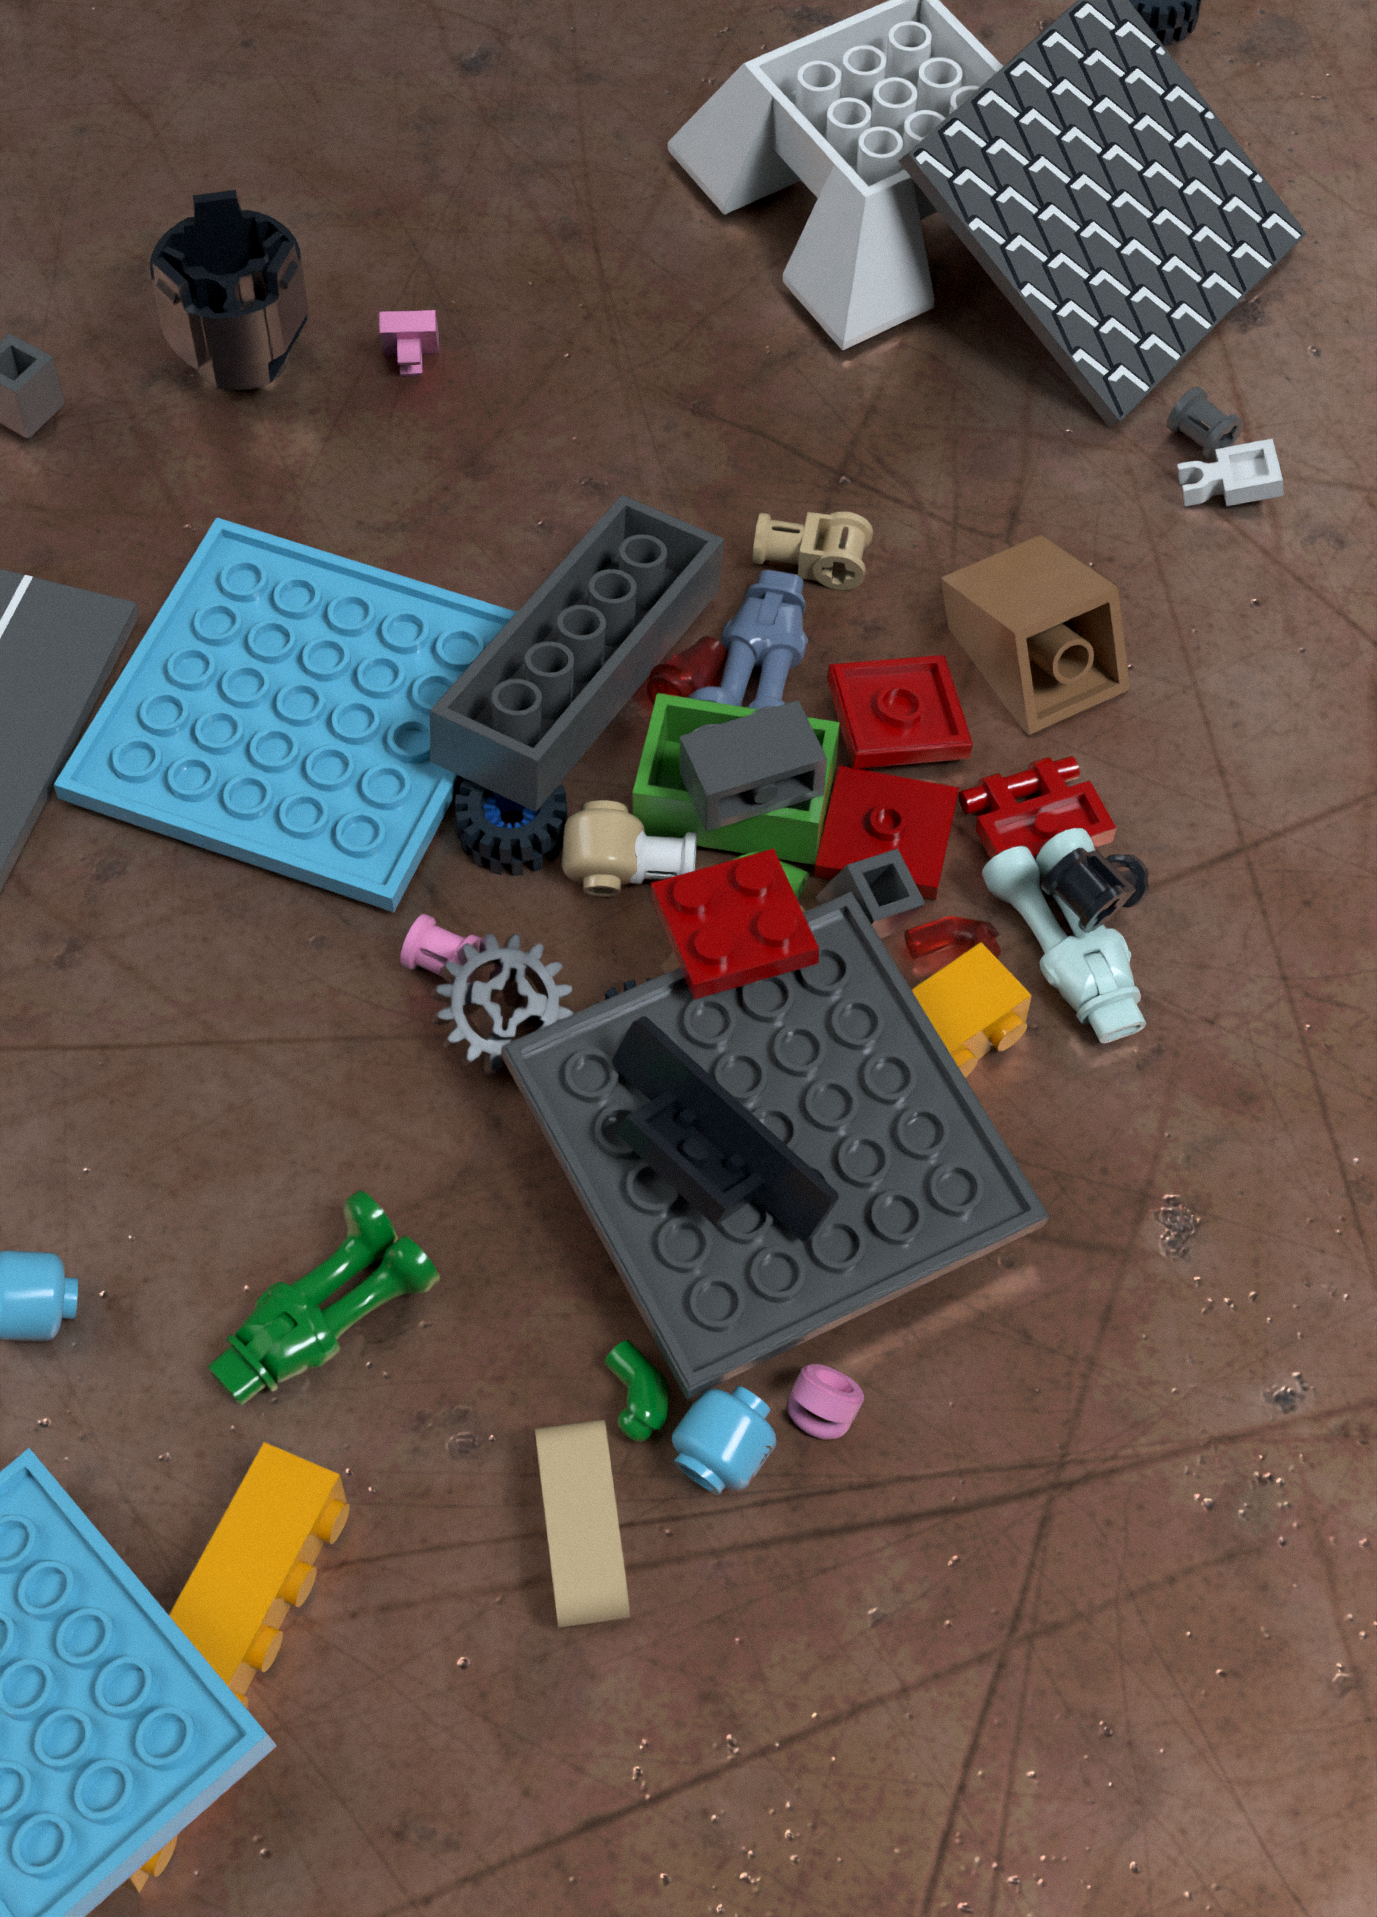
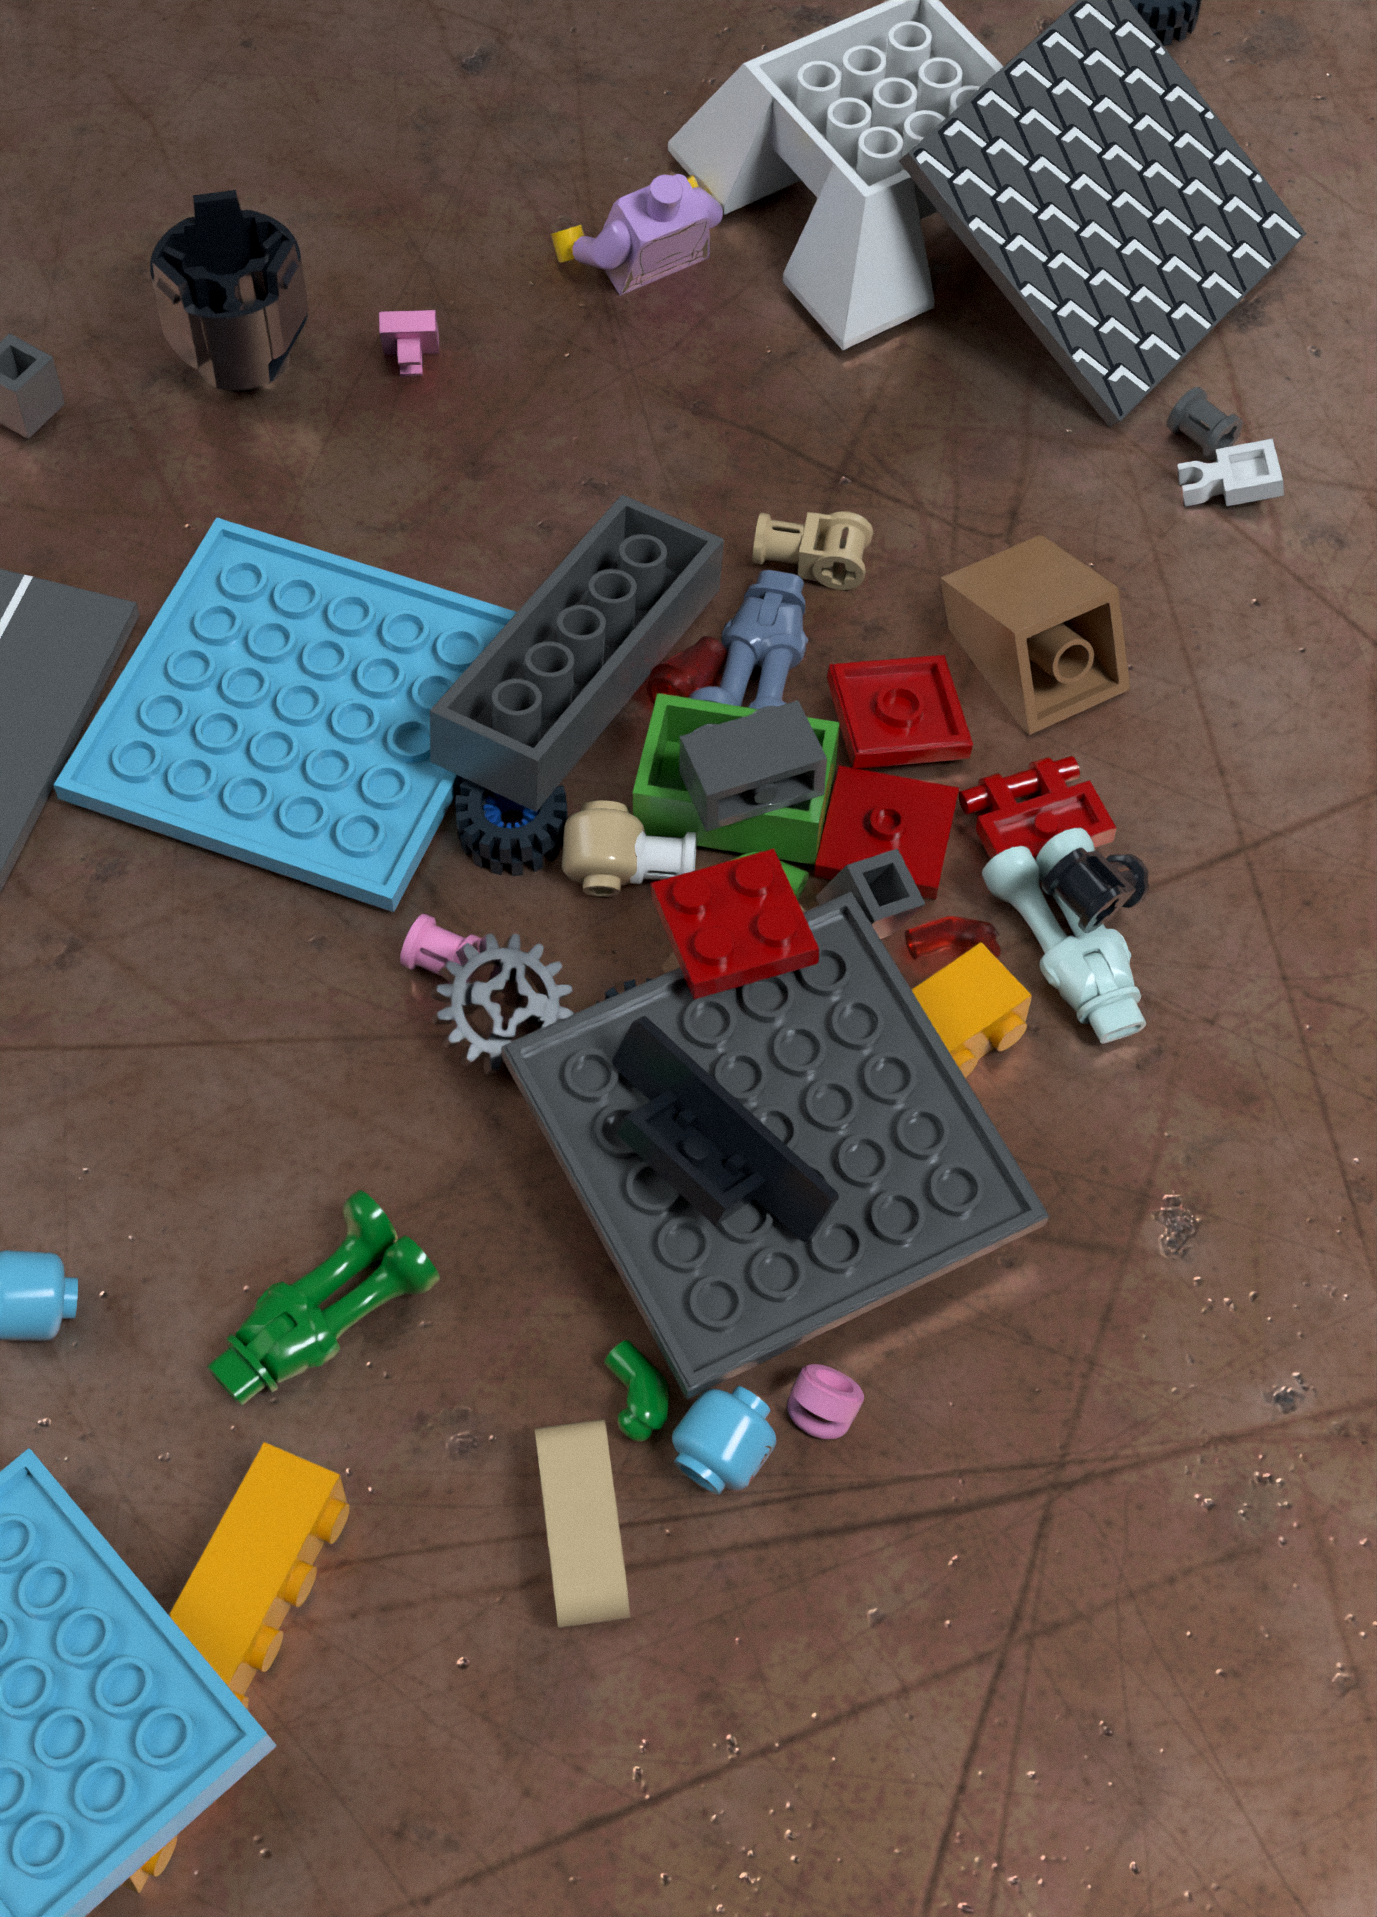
none -> lavender torso [551,174,723,296]

